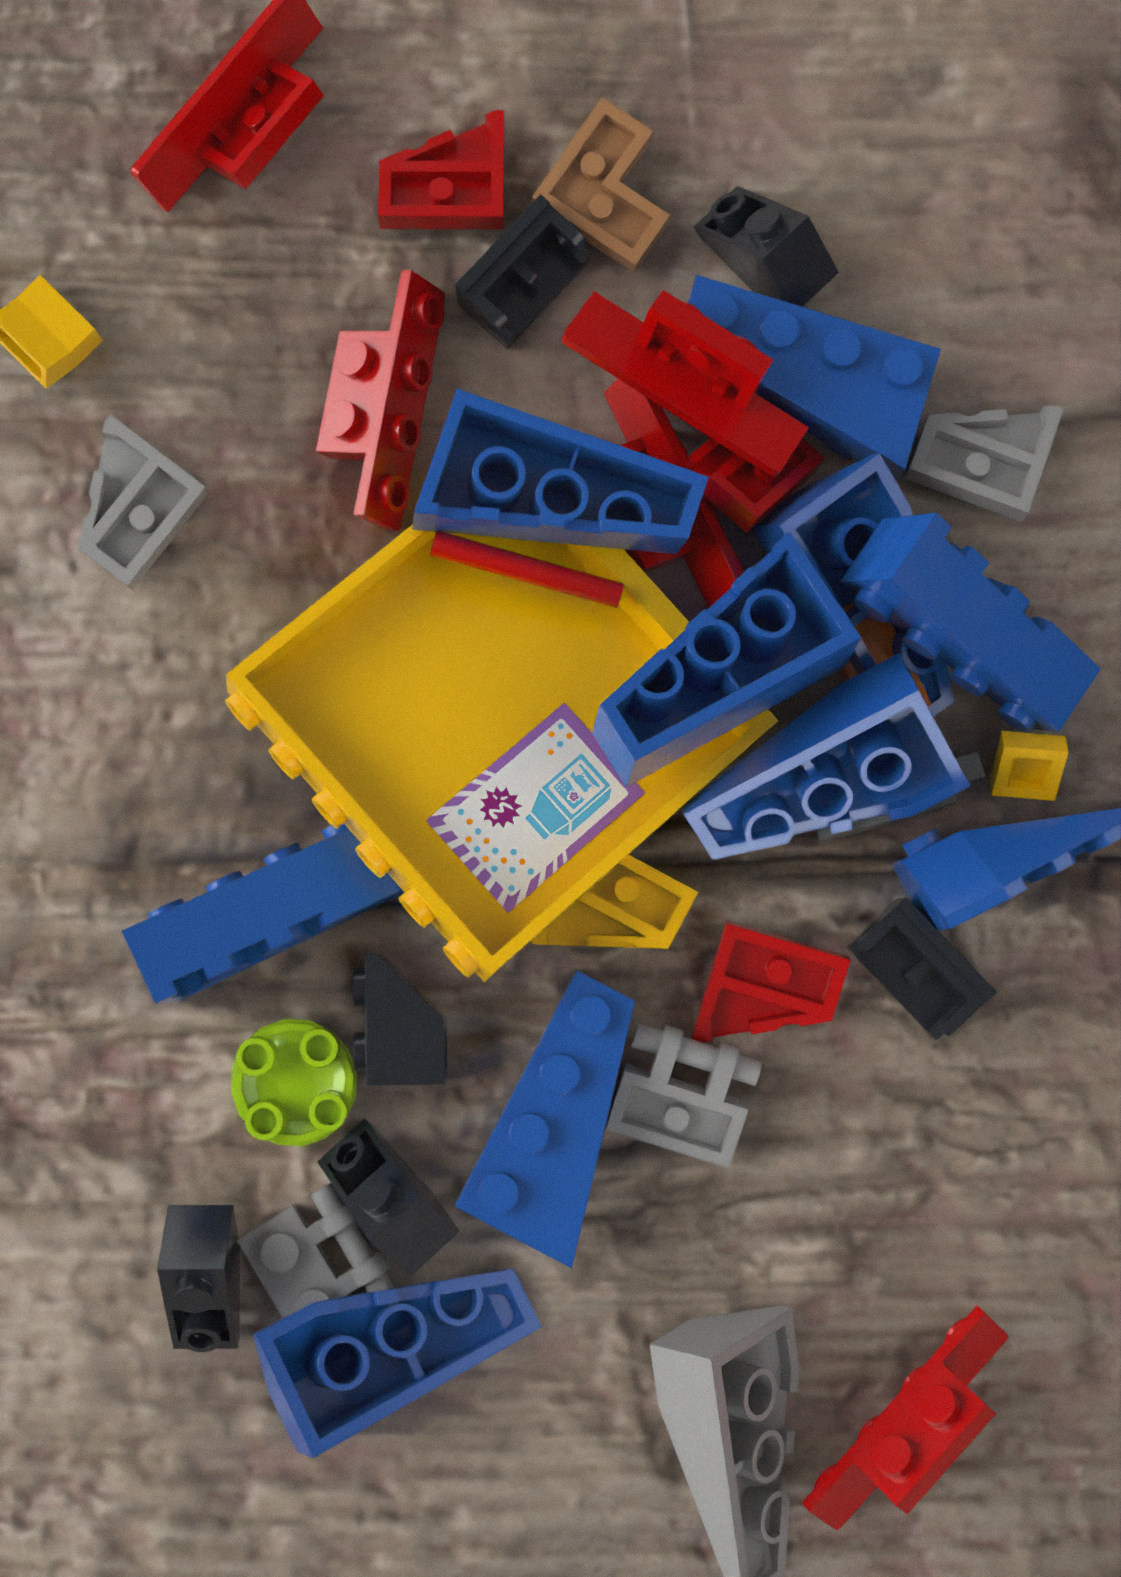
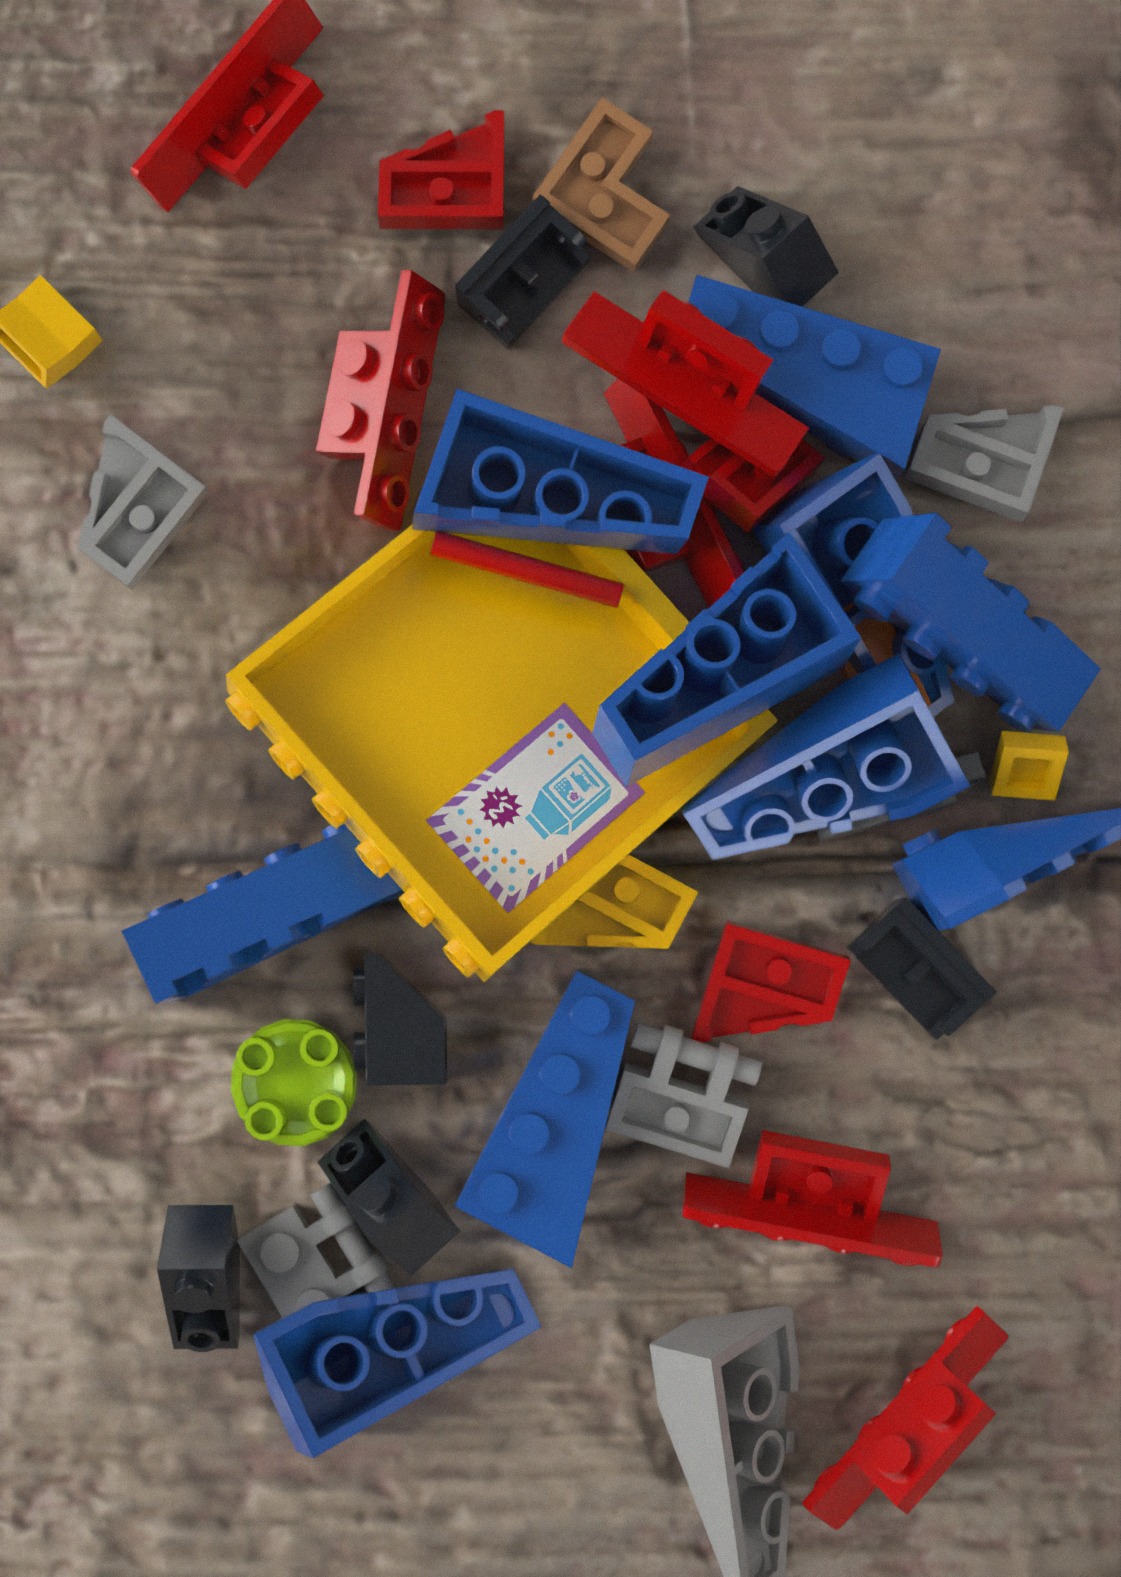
none -> red bracket [682,1130,943,1268]

